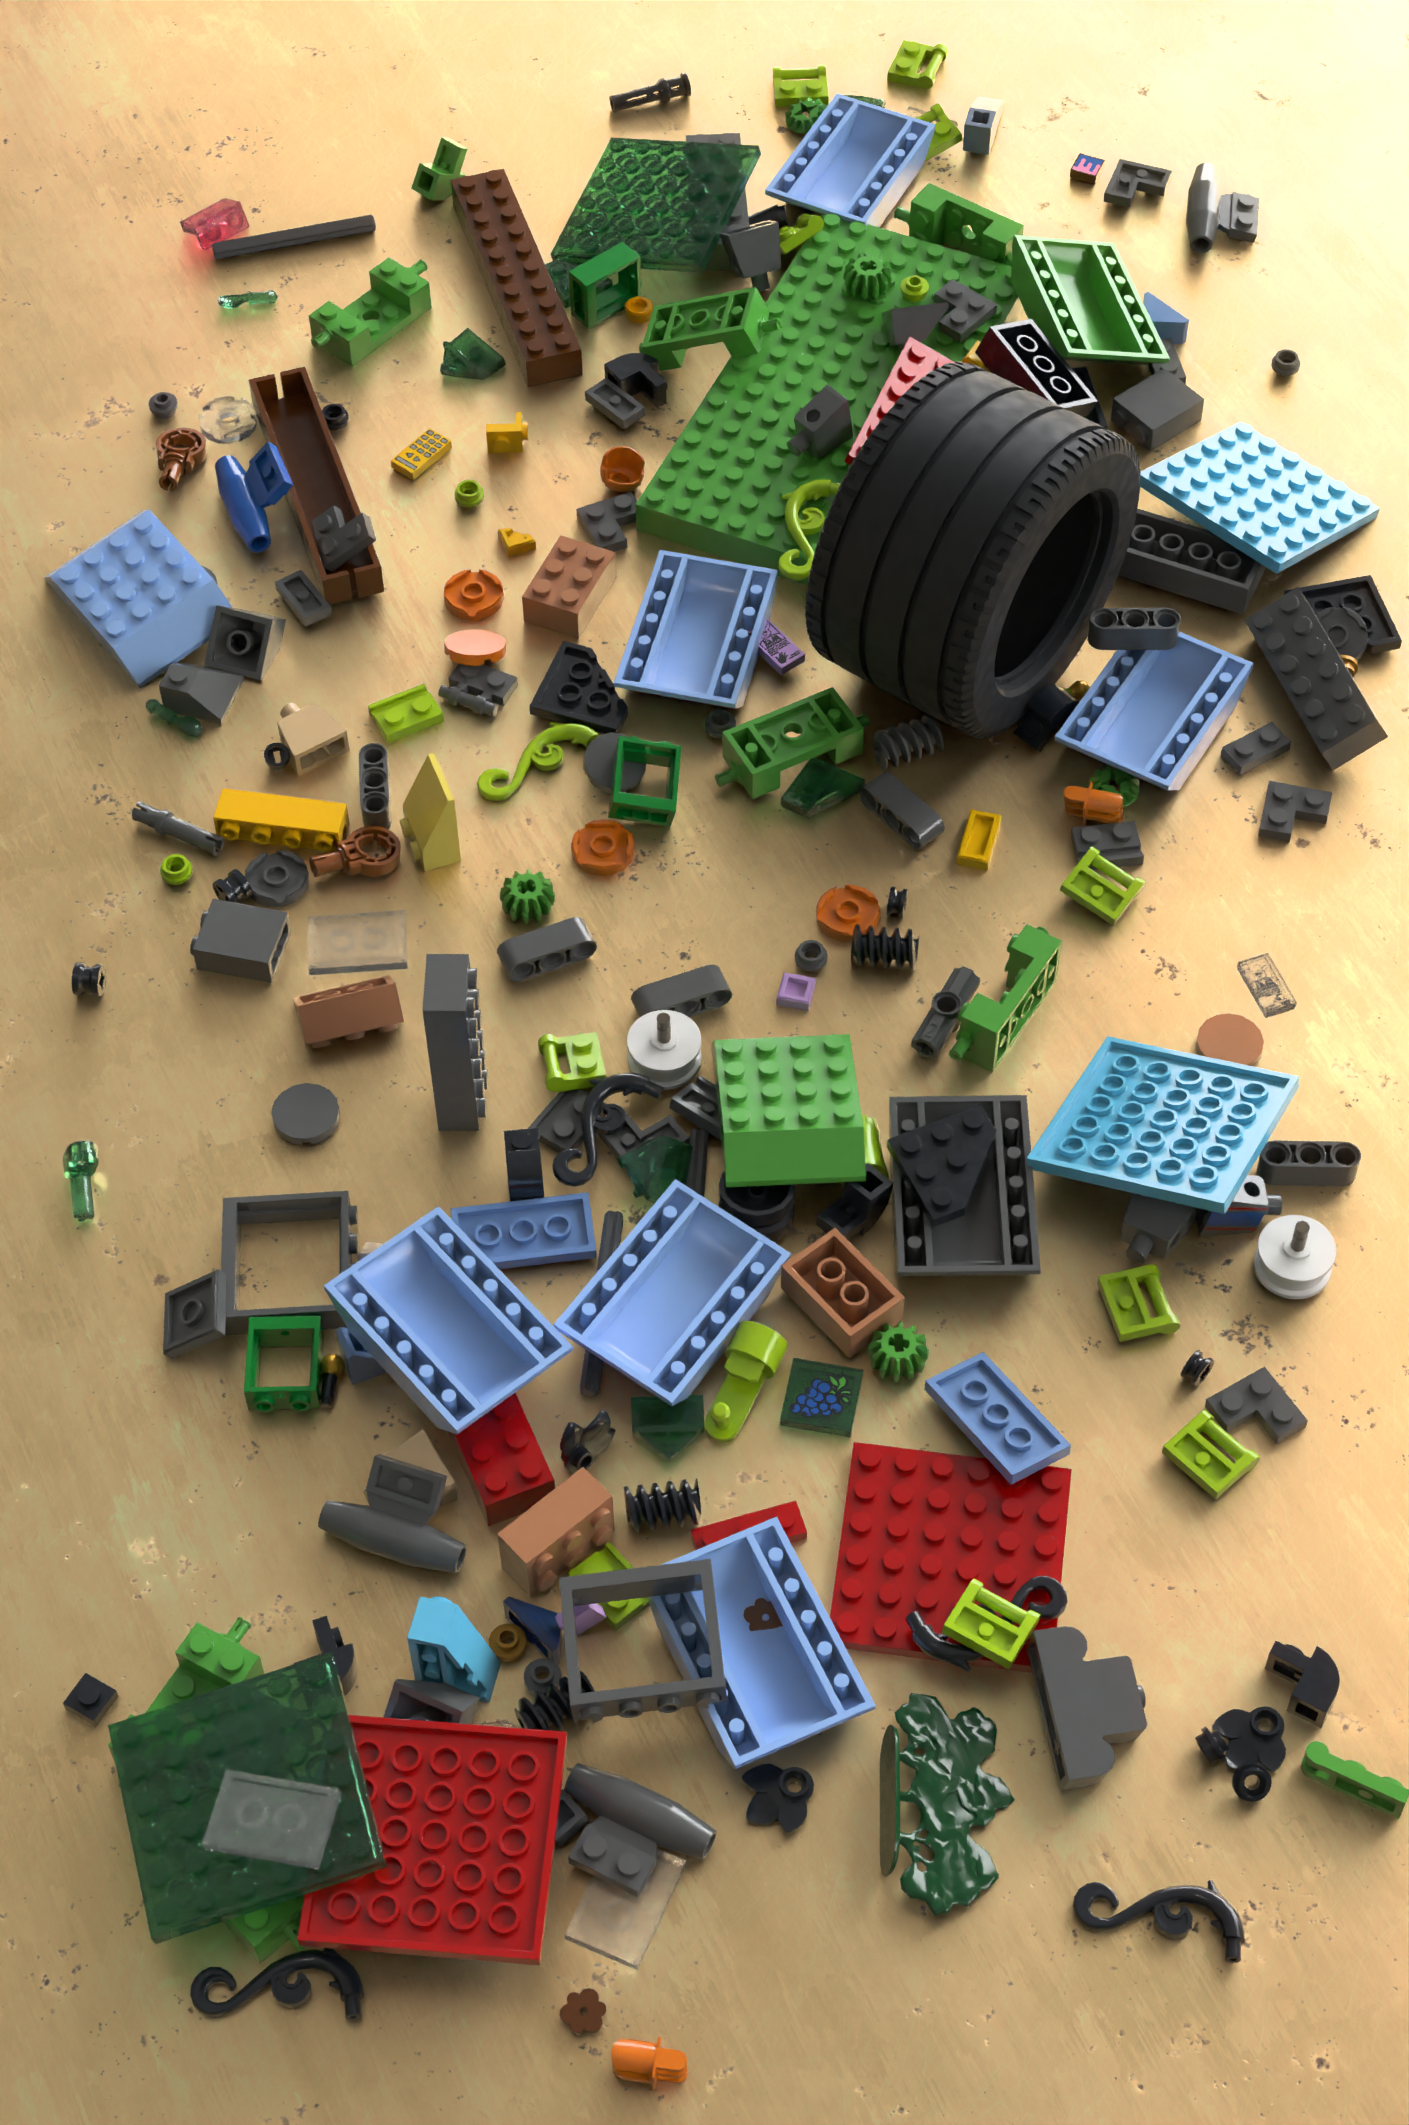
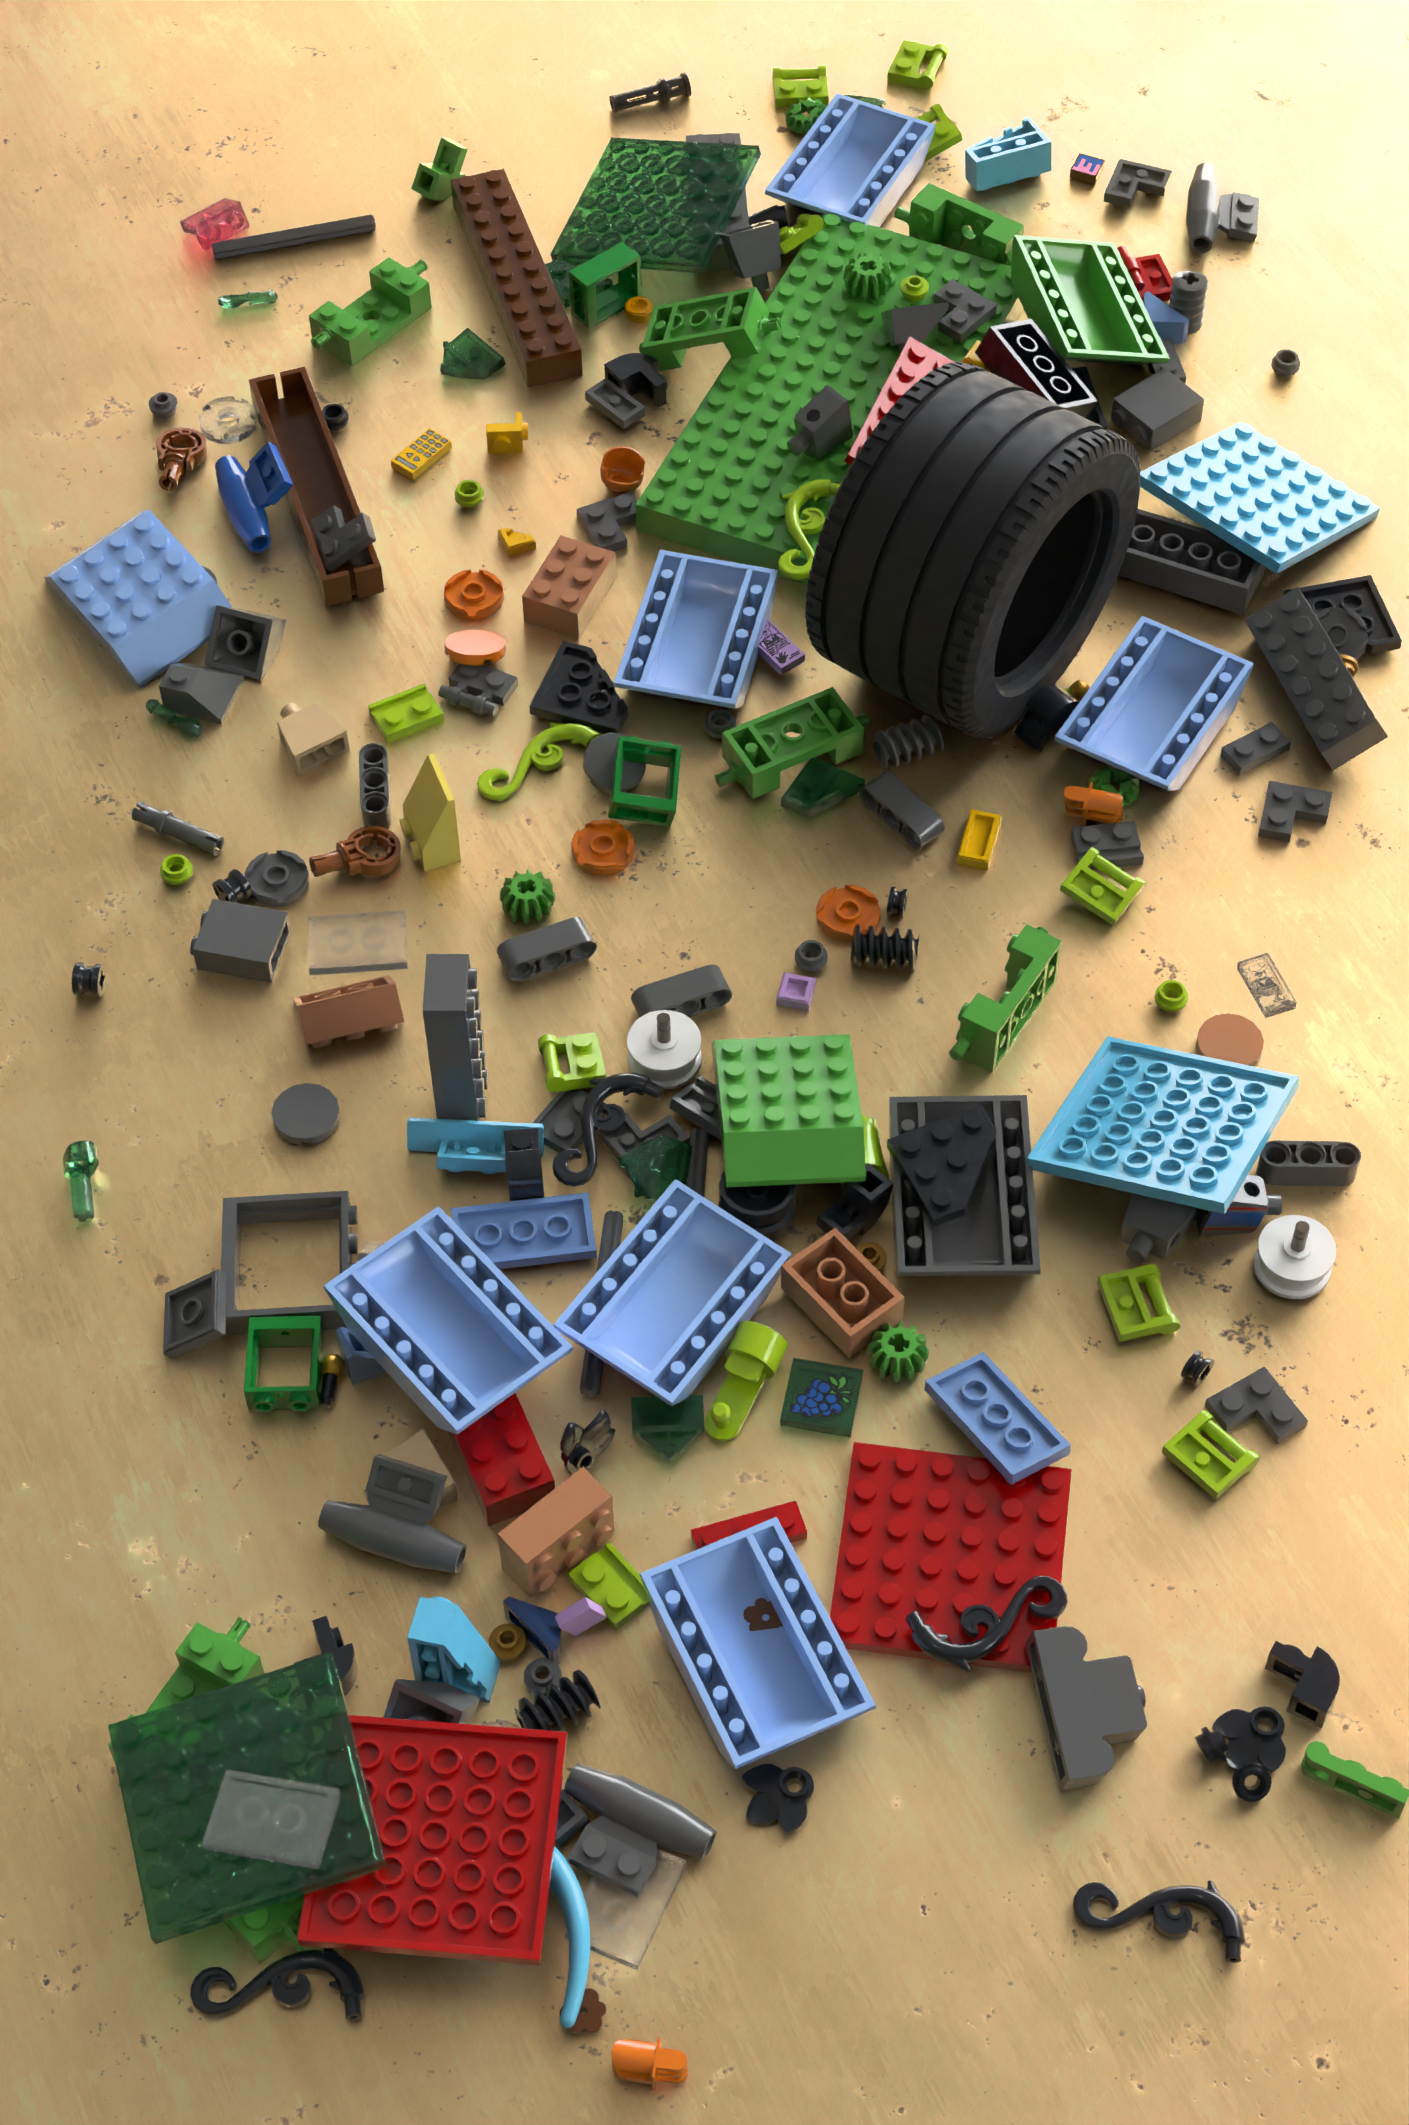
black plate [63,1673,119,1727] -> none
yellow brick [213,788,350,852] -> none
black hinge [264,743,290,770] -> none
dark grey plate [275,570,332,627] -> none
dark grey window [559,1559,728,1723] -> none
black piece [624,1478,701,1532] -> none
dark green plant [880,1693,1015,1915] -> none
dark grey piece [911,966,980,1059] -> none
lime plate [942,1578,1041,1669] -> none
sand blue slope [963,96,1005,155] -> none
dark grey beam [1087,608,1181,650] -> none
none -> medium azure bracket [407,1118,544,1174]
none -> medium azure animal [550,1847,590,2028]
none -> pearl gold plate [855,1242,887,1272]
none -> medium azure wedge [965,116,1052,191]
none -> red plate [1117,246,1172,302]
none -> lime plate [1155,980,1188,1012]
none -> dark grey piece [1169,271,1209,335]

